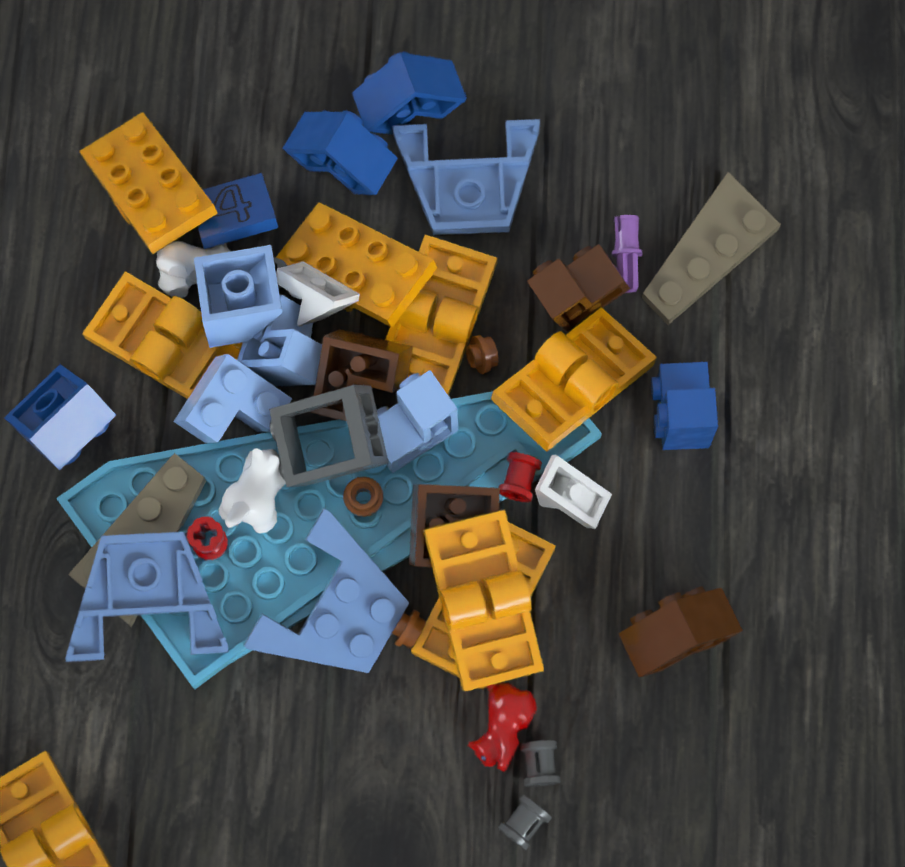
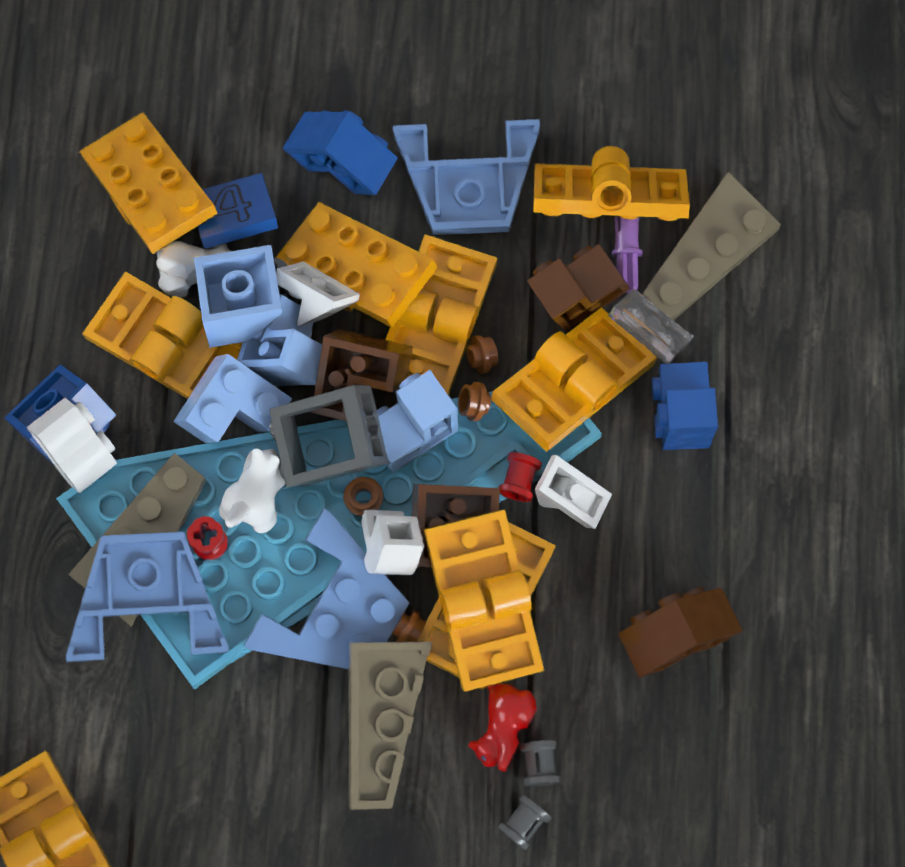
blue brick [352,52,467,135] -> none
none -> white brick [27,398,117,494]
none -> dark tan wing [349,642,432,810]
none -> white brick [361,510,424,575]
none -> dark orange plate [458,382,491,422]
none -> light orange plate [533,146,690,221]
none -> clear plate [608,289,693,364]

